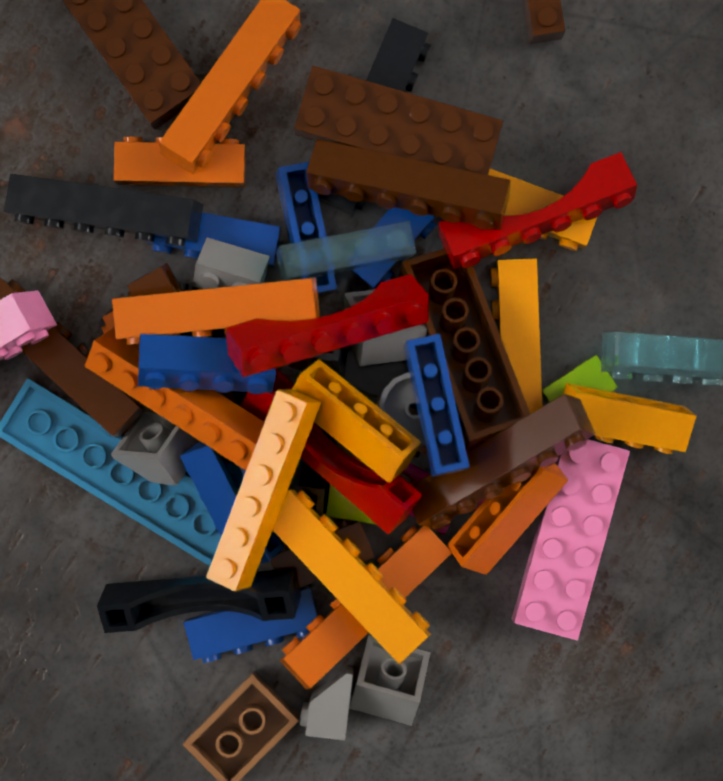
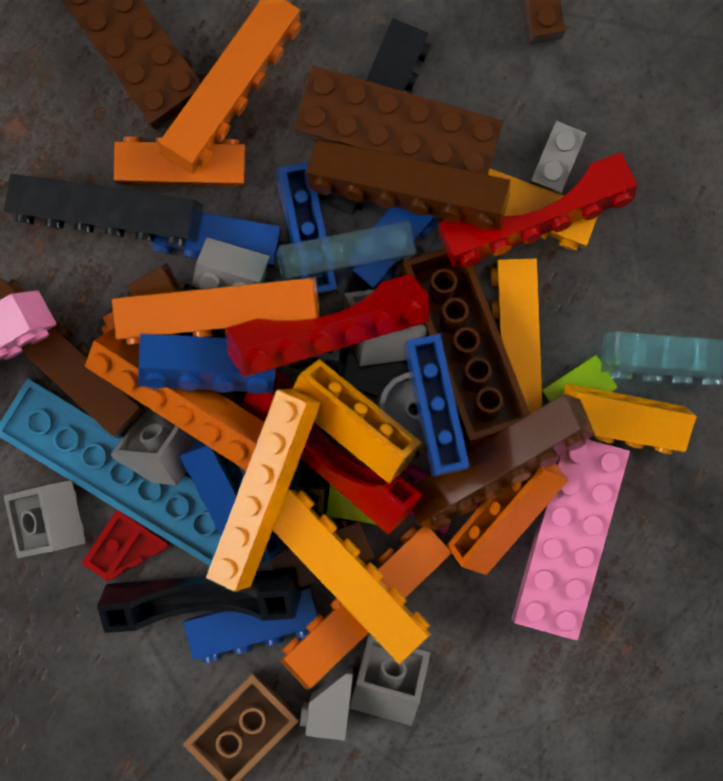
none -> light grey slope [4,480,86,559]
none -> red wing [81,510,170,582]
none -> light grey brick [529,121,586,194]

